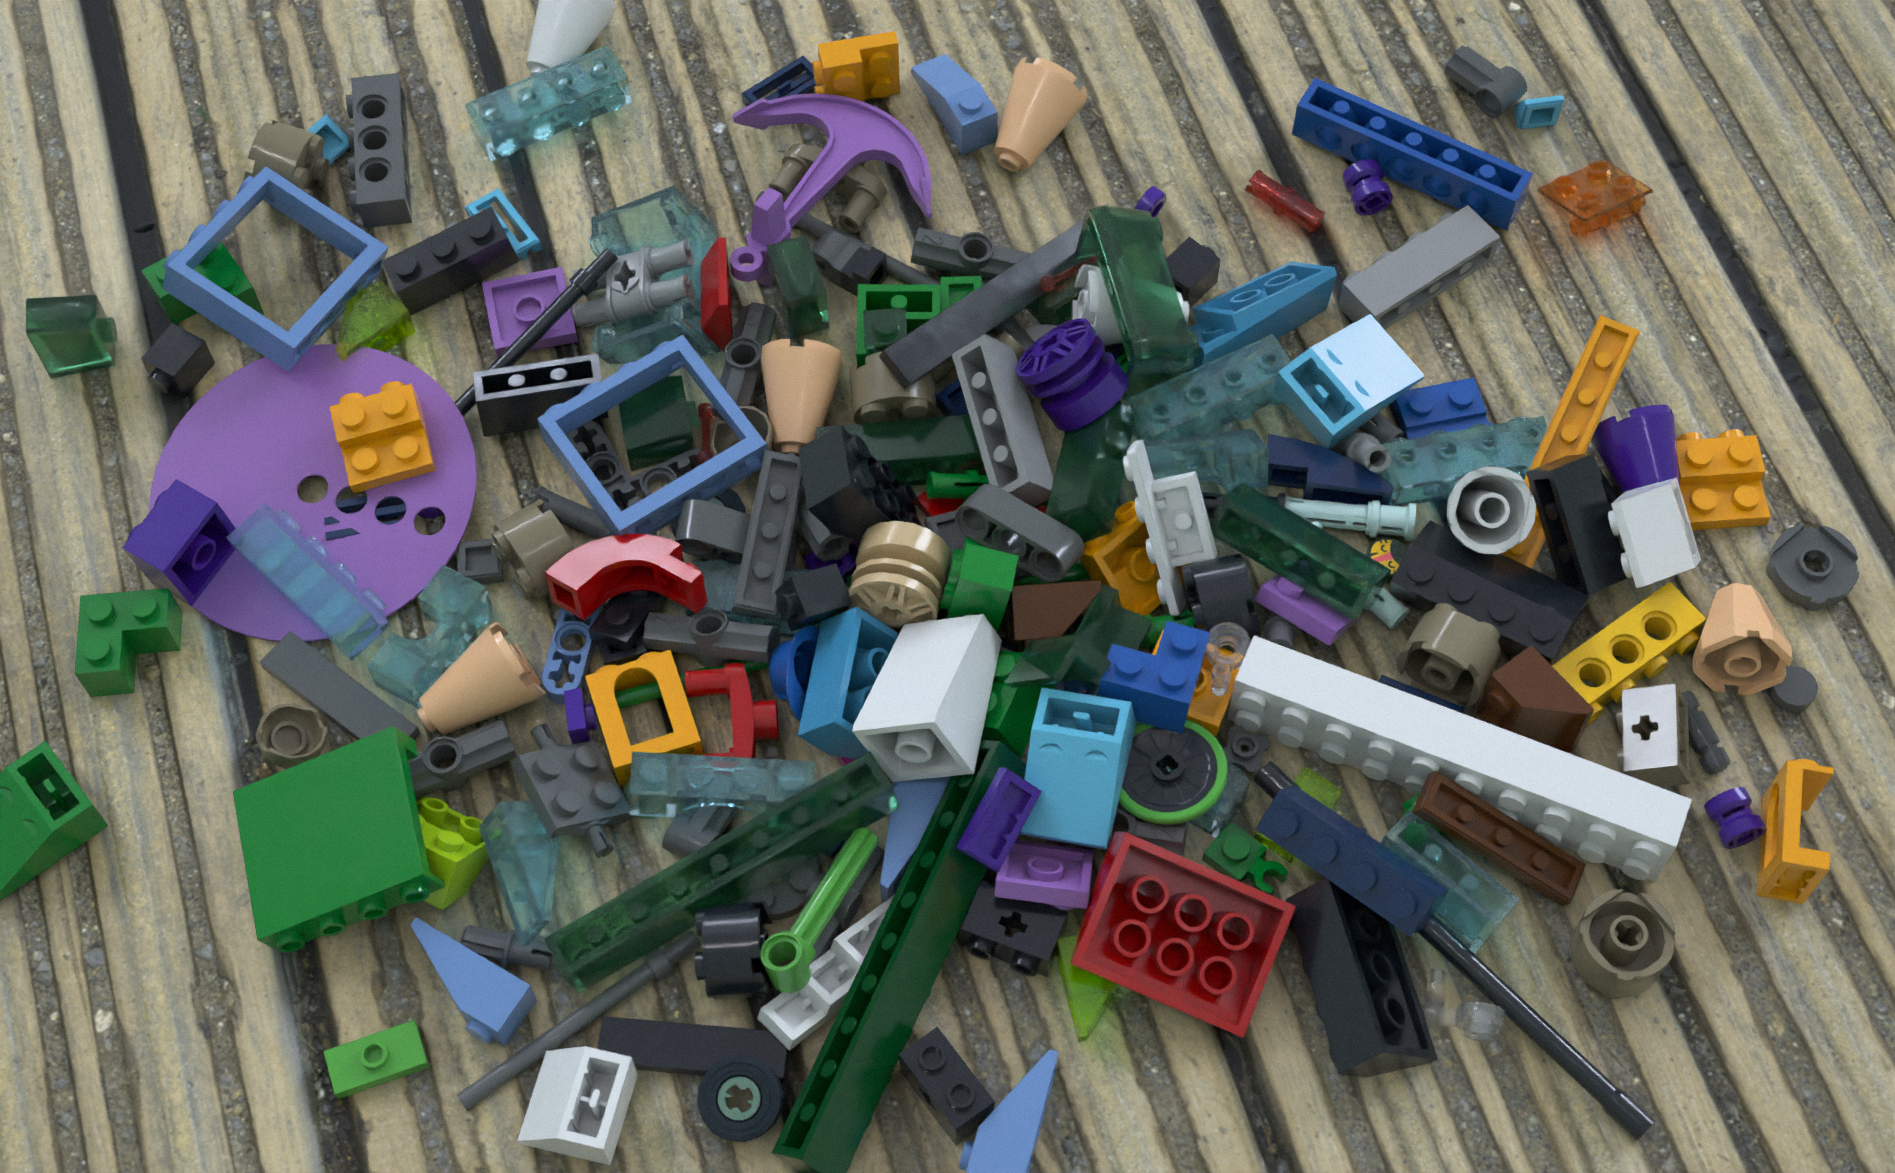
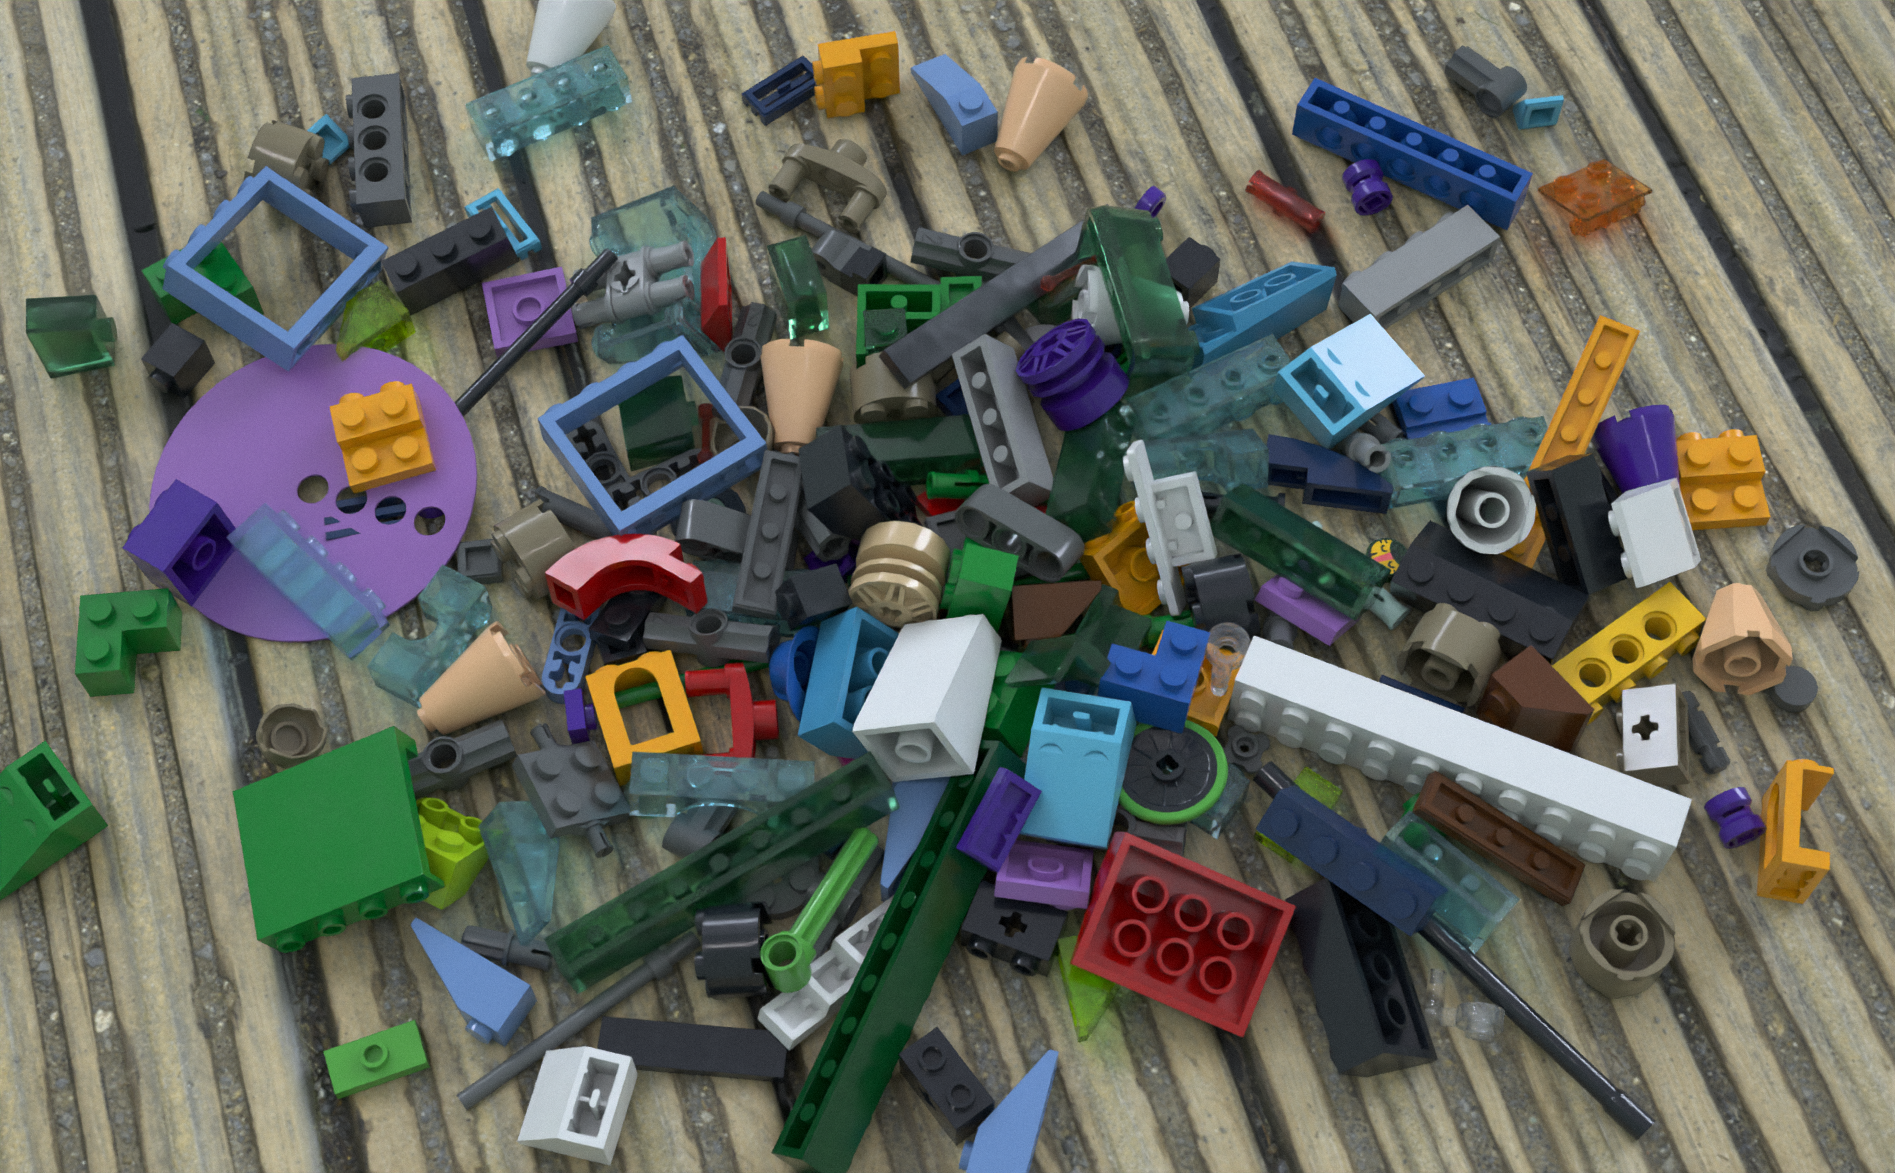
dark grey tile [260,631,421,740] -> none
black brick [473,353,609,437] -> none
black bush [697,1055,784,1142] -> none
medium lavender piece [730,94,932,288] -> none
green plate [1202,821,1288,895] -> none
light aqua pin [1284,497,1416,541] -> none

